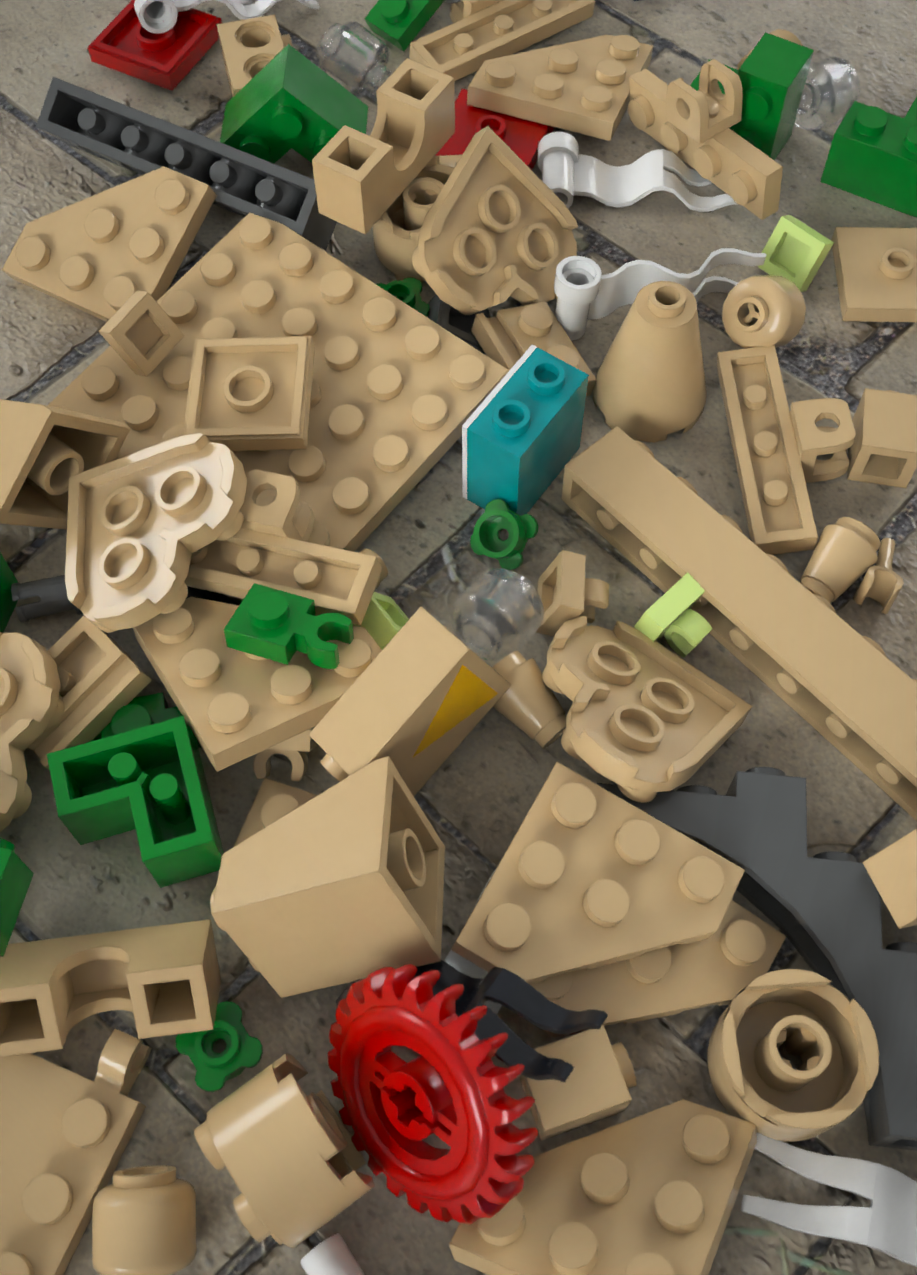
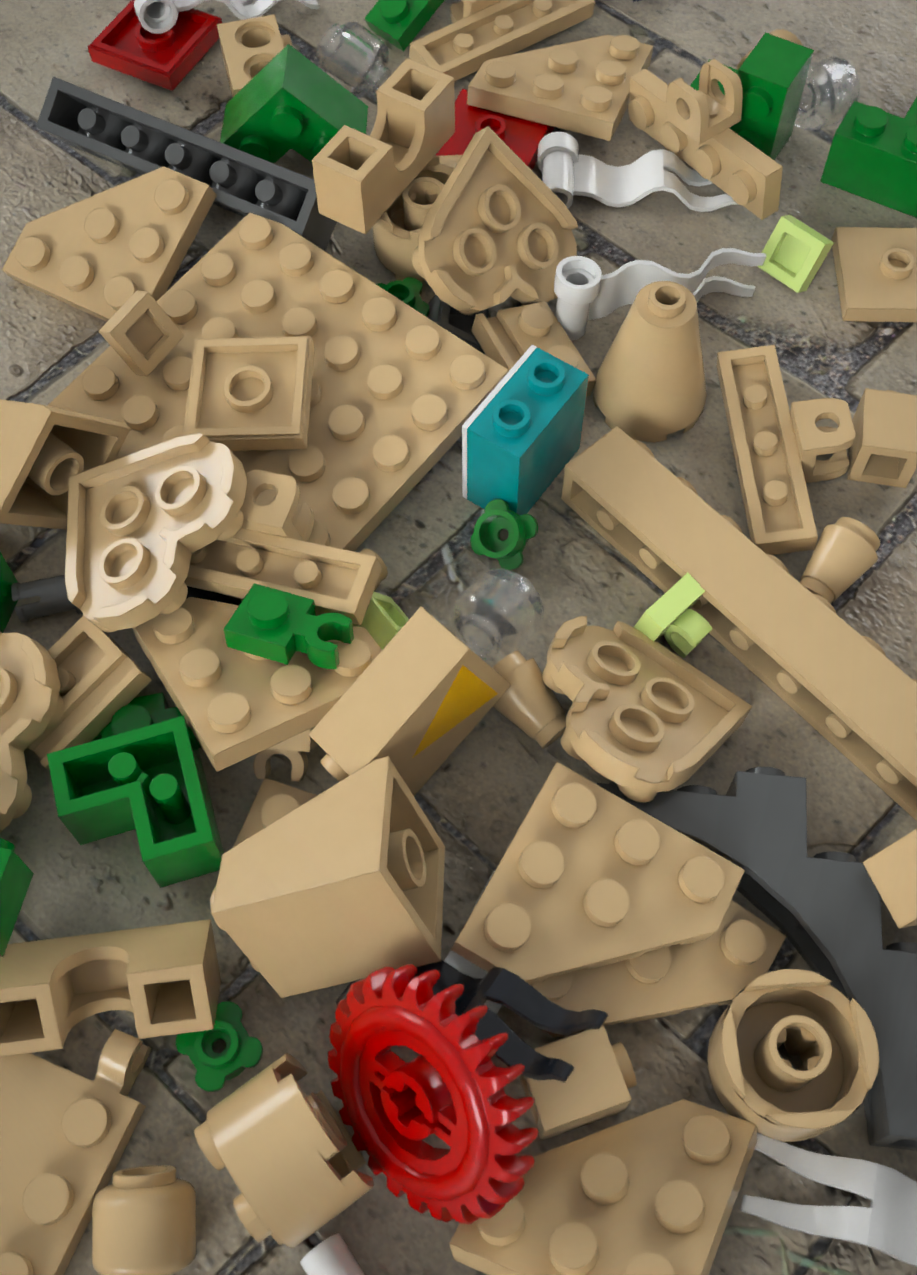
tan tile [536,550,609,637] -> none
tan head [722,275,806,349] -> none
tan hand [854,538,904,614] -> none

